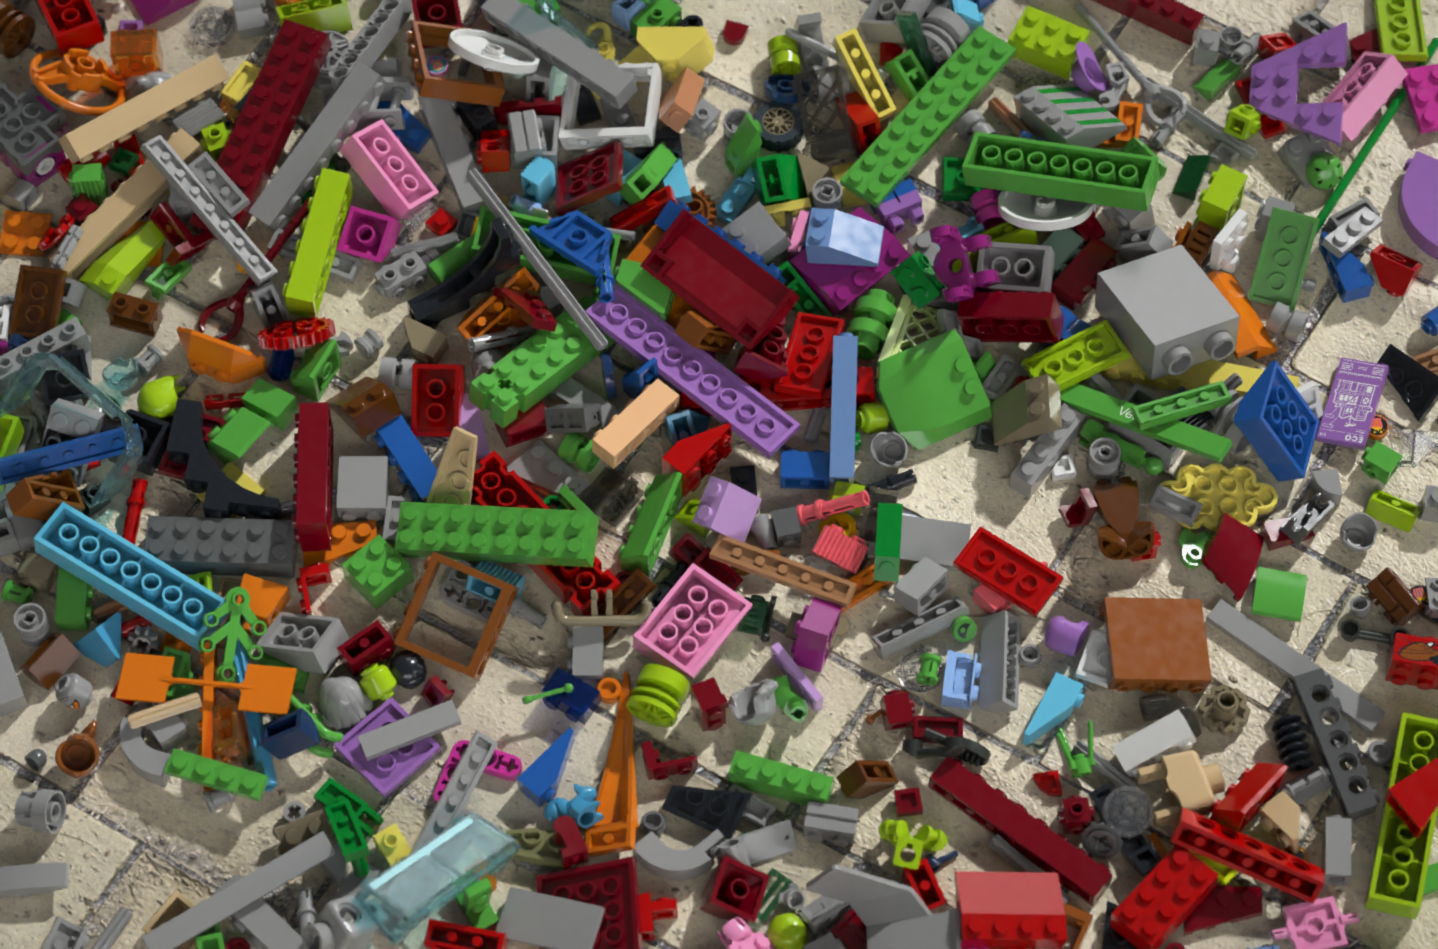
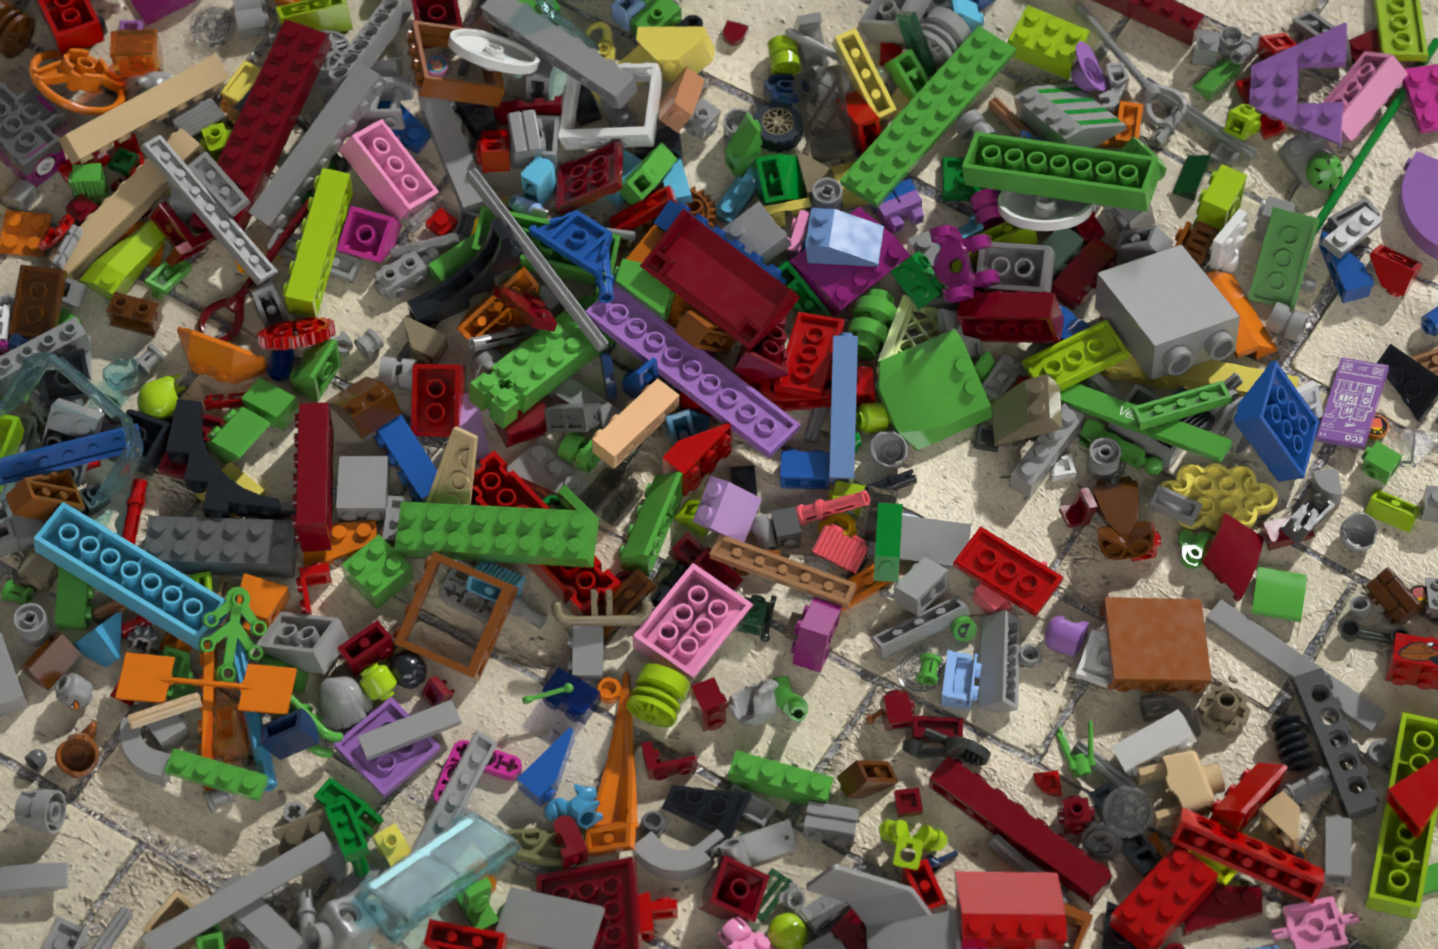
lavender tile [771,642,823,712] -> none
medium azure slope [1022,672,1085,746] -> none

